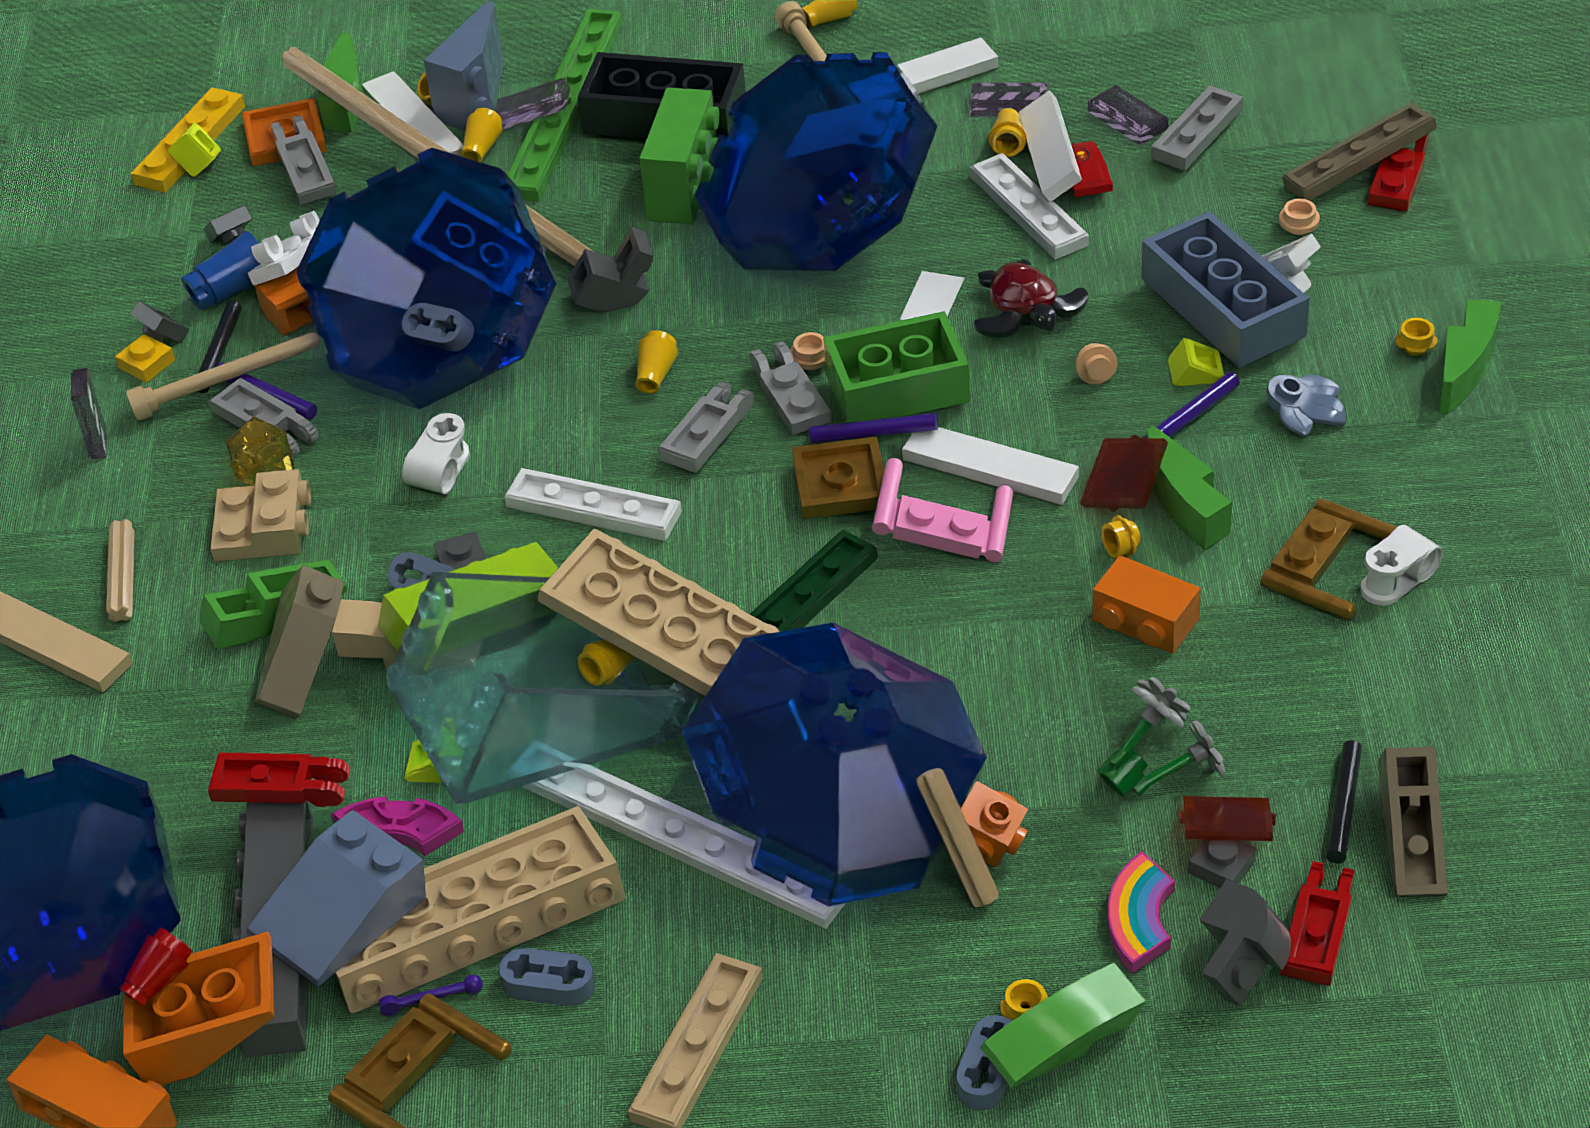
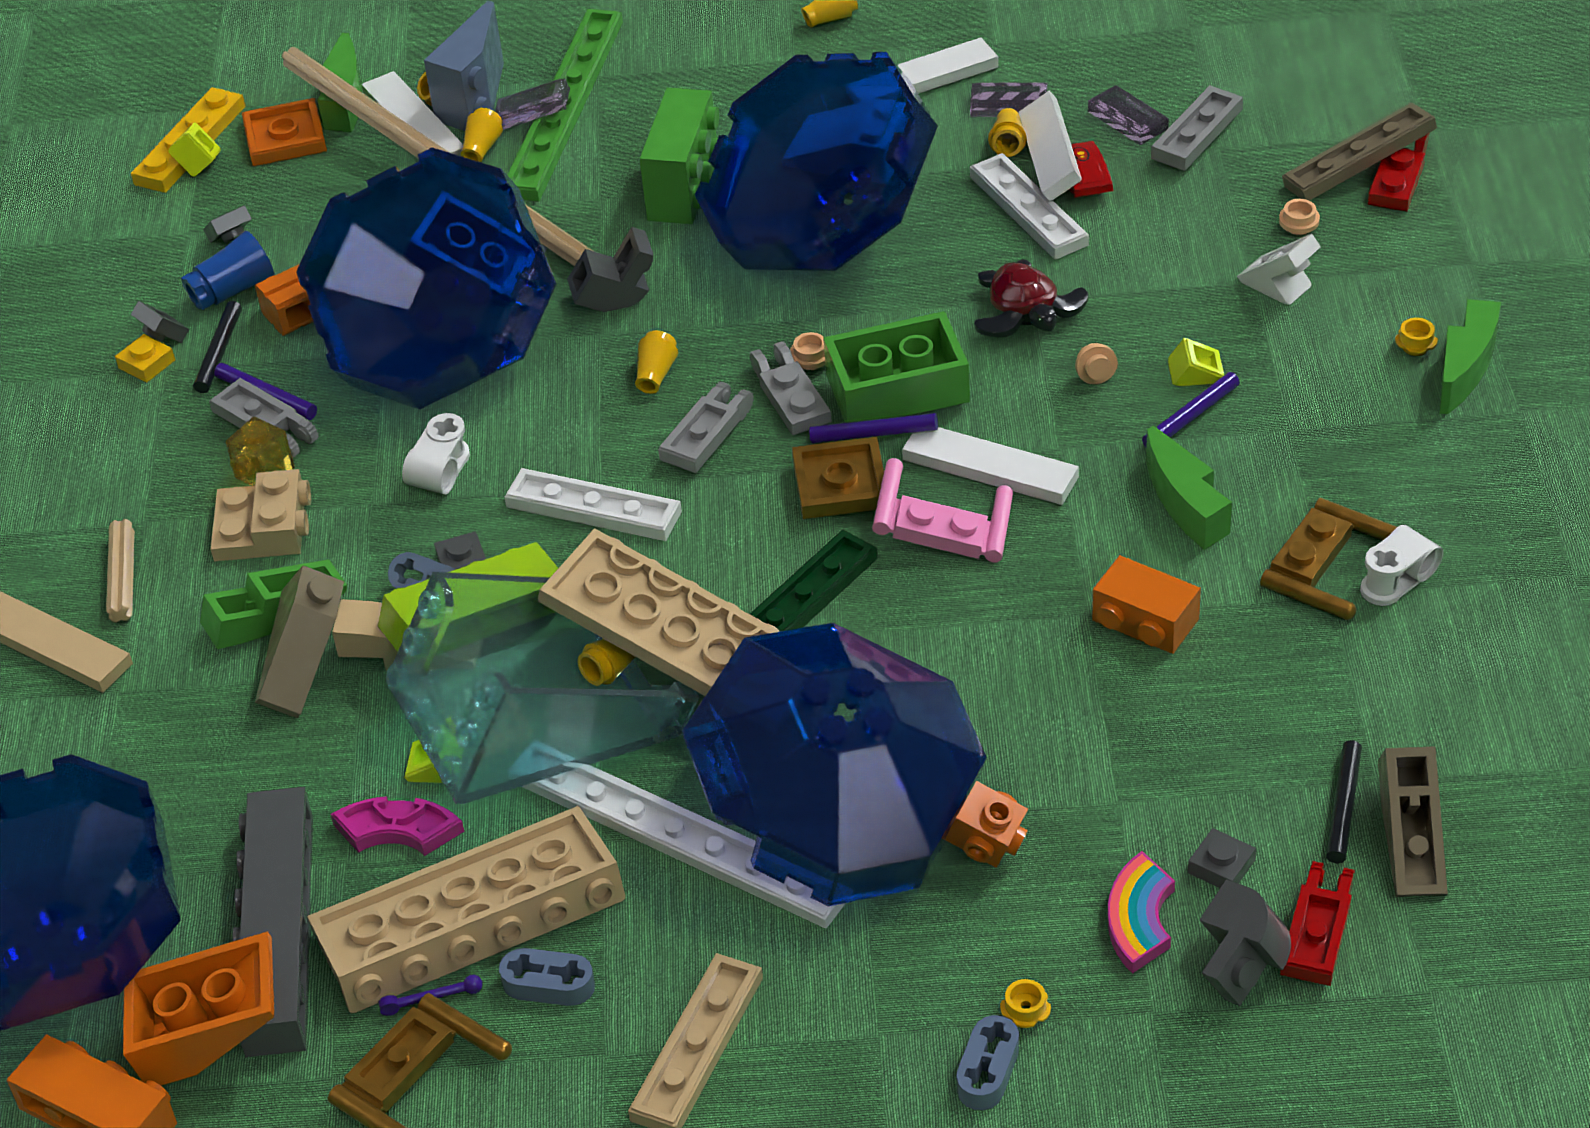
tile [71,368,107,460] -> none
red cone [119,927,193,1007] -> none
tan piece [126,333,320,422] -> none
red hinge [208,752,350,807] -> none
sand blue slope [247,810,426,987] -> none
white plate [248,211,341,286] -> none
light grey hinge [270,115,337,205] -> none
sand blue beam [402,303,474,351] -> none
black brick [578,52,746,146] -> none
tan piece [774,1,859,106] -> none
white sticker [900,271,964,320] -> none
tan axle [916,768,999,907] -> none
bright green slope [980,962,1146,1088] -> none
clear red piece [1080,435,1168,512] -> none
plant [1097,677,1225,797] -> none
yellow plate [1101,515,1141,558] -> none
sand blue brick [1141,211,1310,368] -> none
clear red piece [1179,796,1276,841] -> none
sand blue plate [1266,375,1346,437] -> none

